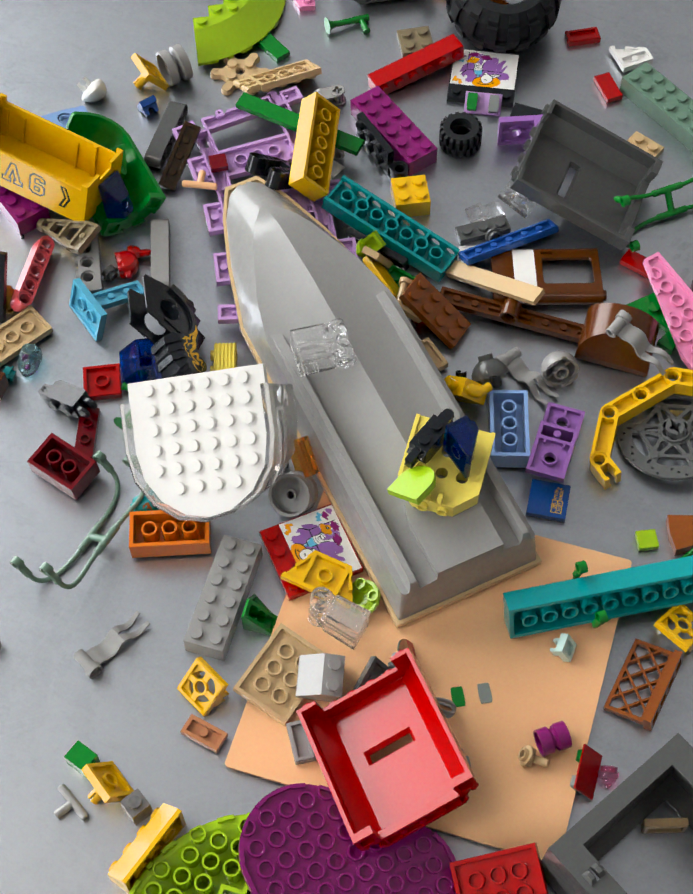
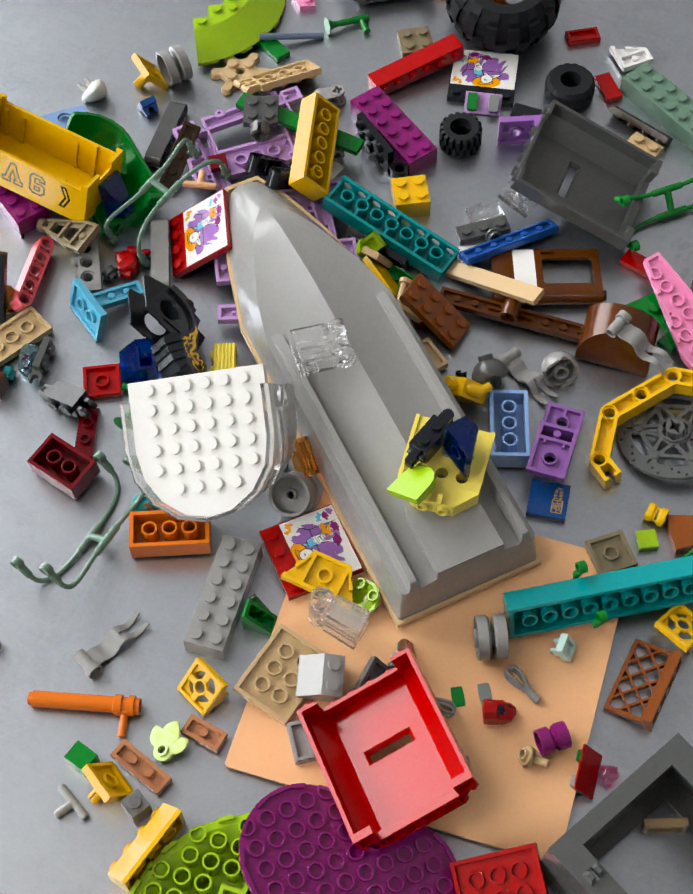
none -> orange cylinder [27,690,142,738]
none -> dark grey plate [28,336,55,385]
none -> sand green bar [104,138,232,269]
none -> nougat plate [110,739,172,796]
none -> yellowish green plate [150,721,189,762]
none -> plate [169,189,232,279]
none -> dark grey plate [243,96,279,142]
none -> sand blue bar [259,32,324,40]
none -> light grey wheel [473,613,509,661]
none -> red rock [482,699,516,725]
none -> light grey piece [504,665,541,704]
none -> black tyre [544,63,595,111]
none -> dark tan plate [584,530,638,574]
none -> dark brown plate [609,105,673,145]
none -> yellow wheel [643,502,670,528]

